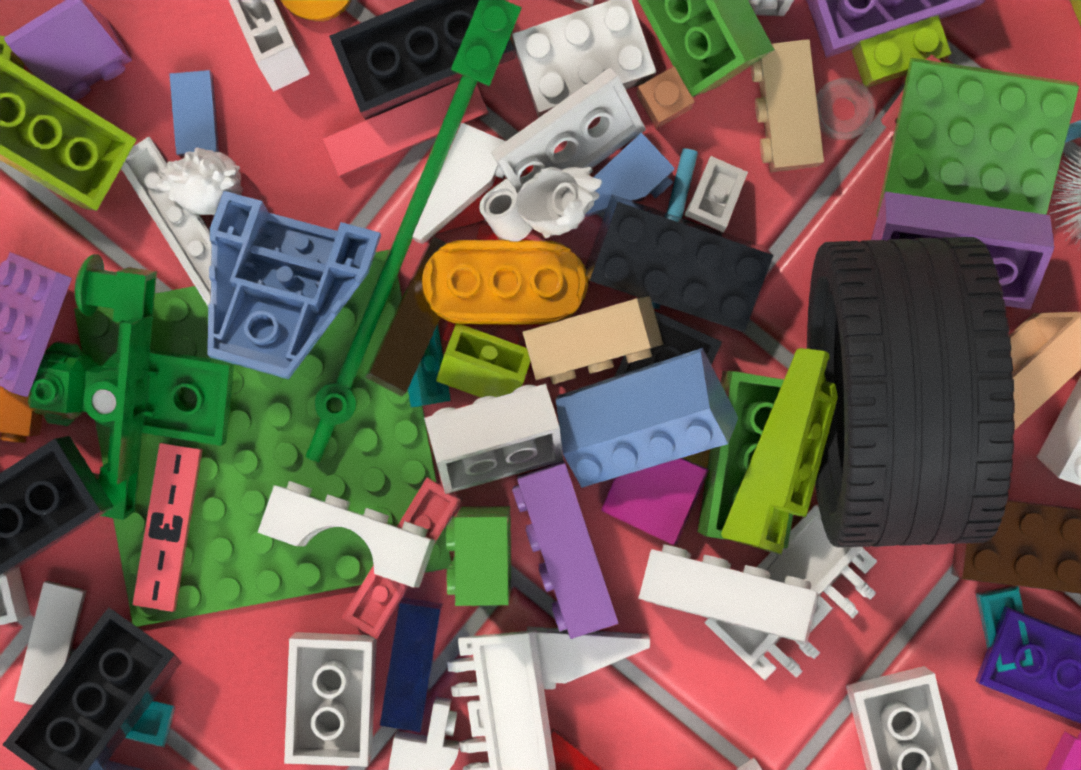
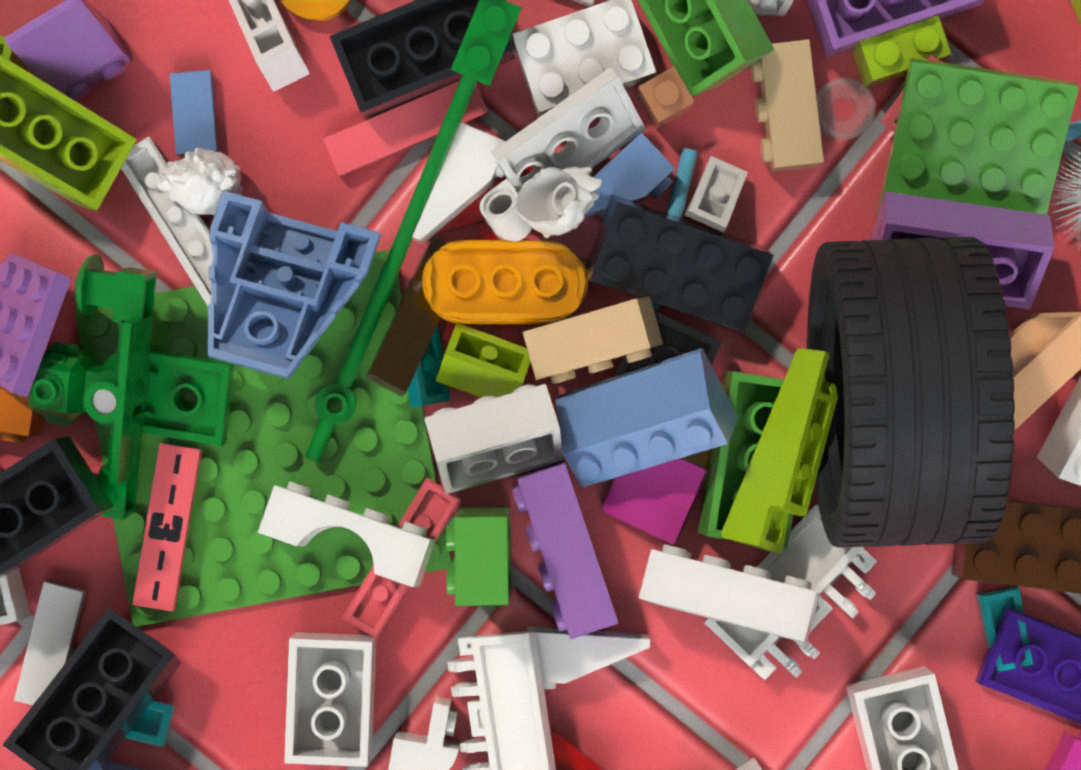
clear blue brick [380,597,443,732] -> none

